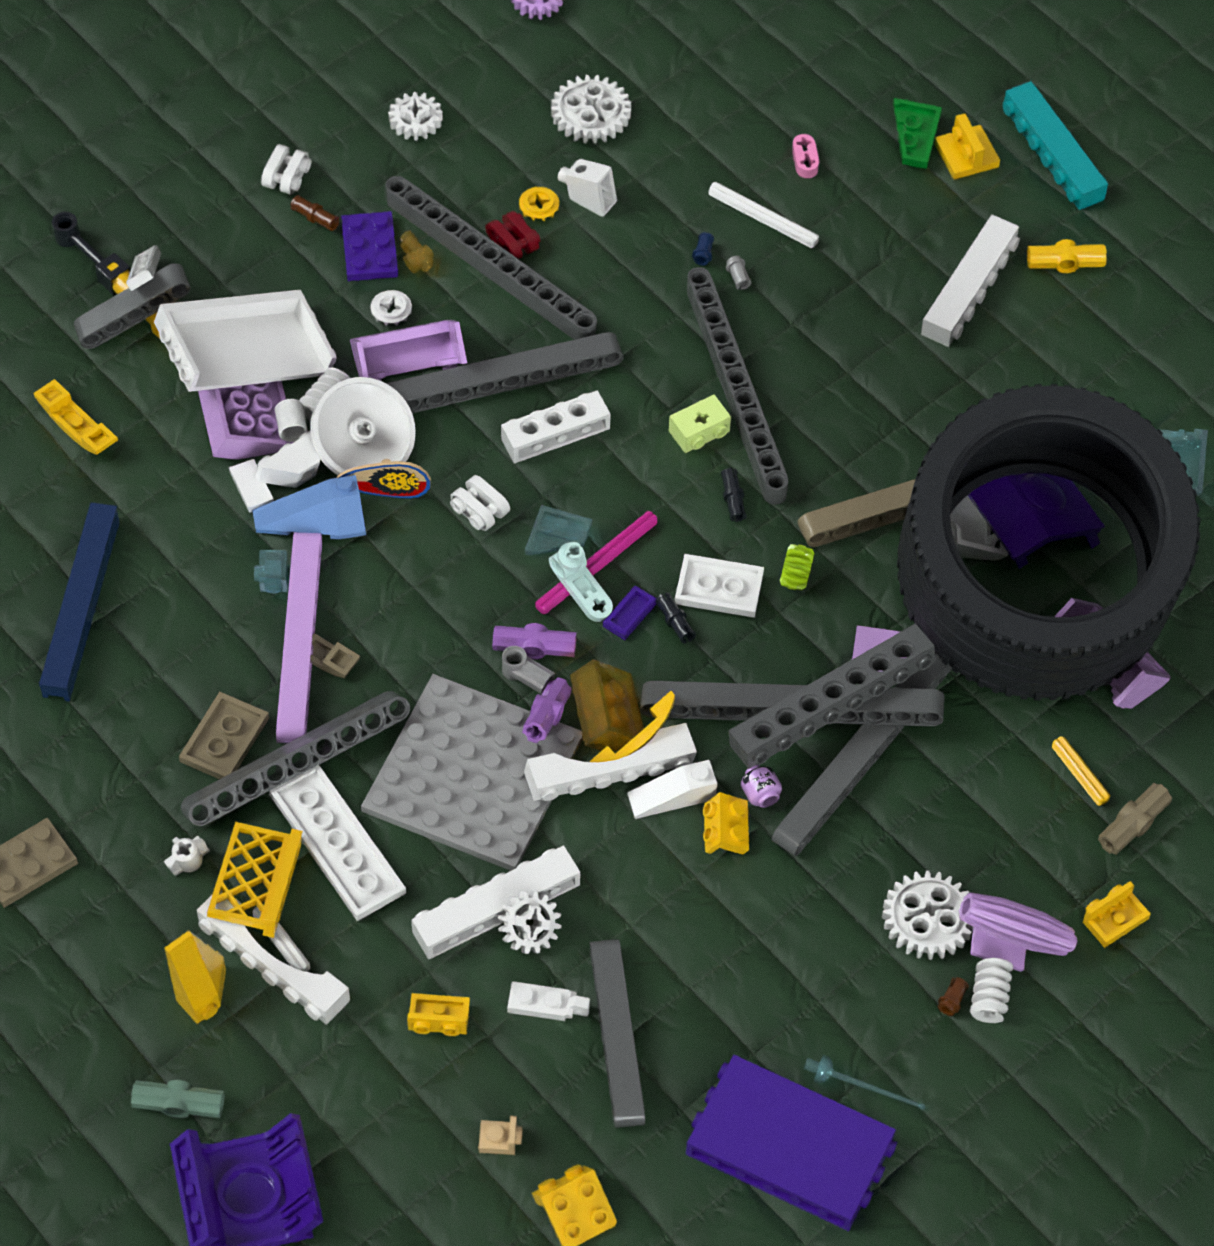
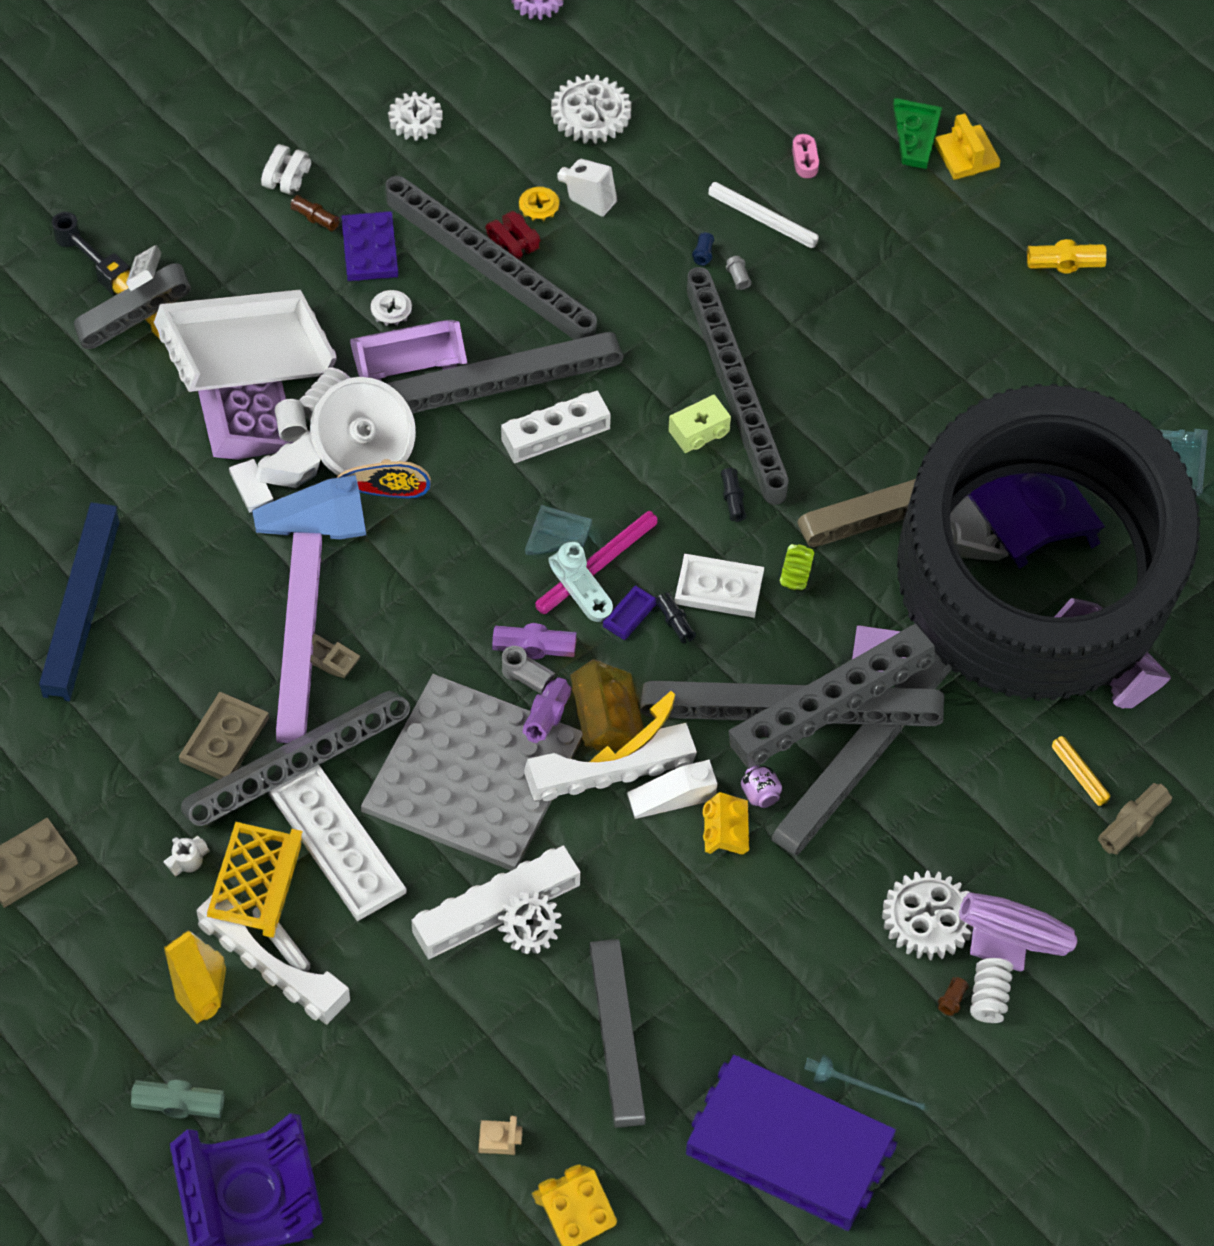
yellow slope [33,379,118,455] -> none
clear light blue brick [254,550,289,594] -> none
clear yellow plate [400,230,434,274] -> none
yellow bracket [407,993,470,1036] -> none
white brick [450,475,510,531] -> none
white hinge [507,982,590,1021] -> none
white brick [921,215,1020,347] -> none
teal brick [1003,81,1108,210] -> none
yellow bracket [1083,881,1150,948] -> none

